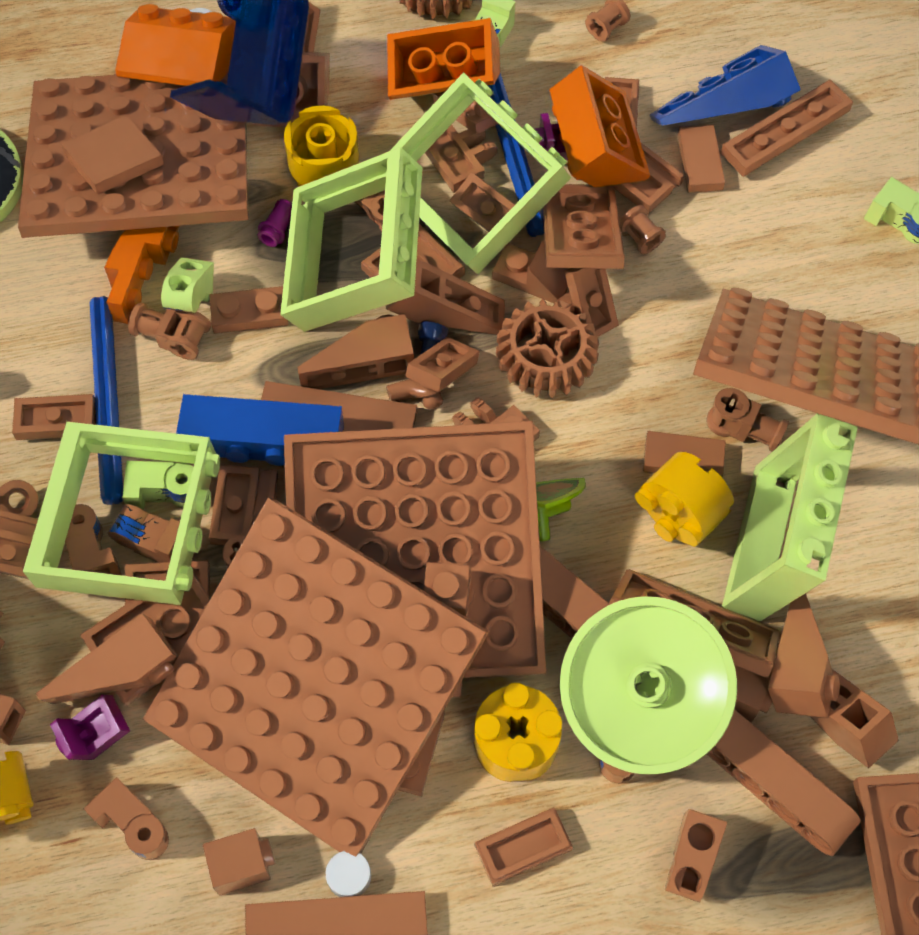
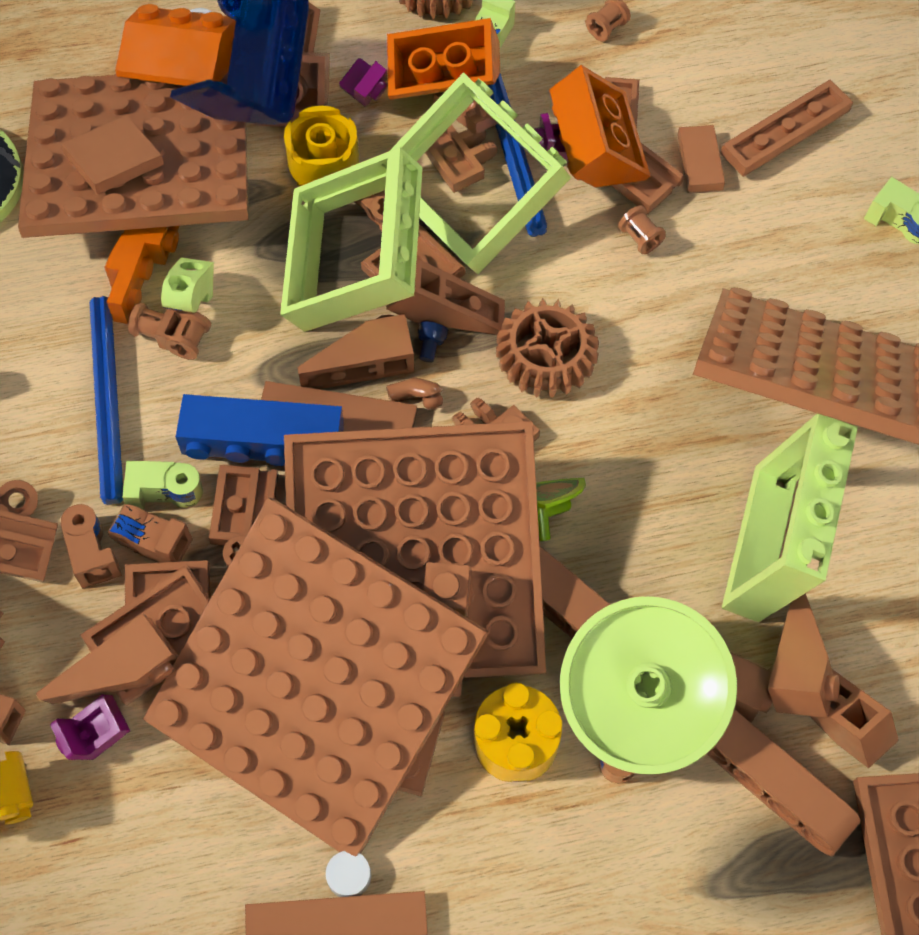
nougat plate [12,394,96,440] -> none
yellowish green window [23,422,220,605] -> none
nougat leg [83,777,169,860] -> none
nougat brick [203,828,275,896] -> none
nougat plate [209,286,289,334] -> none
magenta pin [257,199,292,247] -> none
nougat plate [405,337,480,392] -> none
nougat plate [449,172,515,243] -> none
nougat tile [474,807,573,886] -> none
nougat slope [492,241,568,303] -> none
nougat tile [542,184,625,269] -> none
nougat slope [559,268,619,337] -> none
nougat tile [609,569,781,678] -> none
yellow brick [635,452,734,547] -> none
nougat tile [643,431,726,478] -> none
blue wedge [650,45,801,126] -> none
nougat leg [665,809,728,903] -> none
nougat connector [706,388,789,452] -> none
none -> magenta bracket [339,58,388,107]

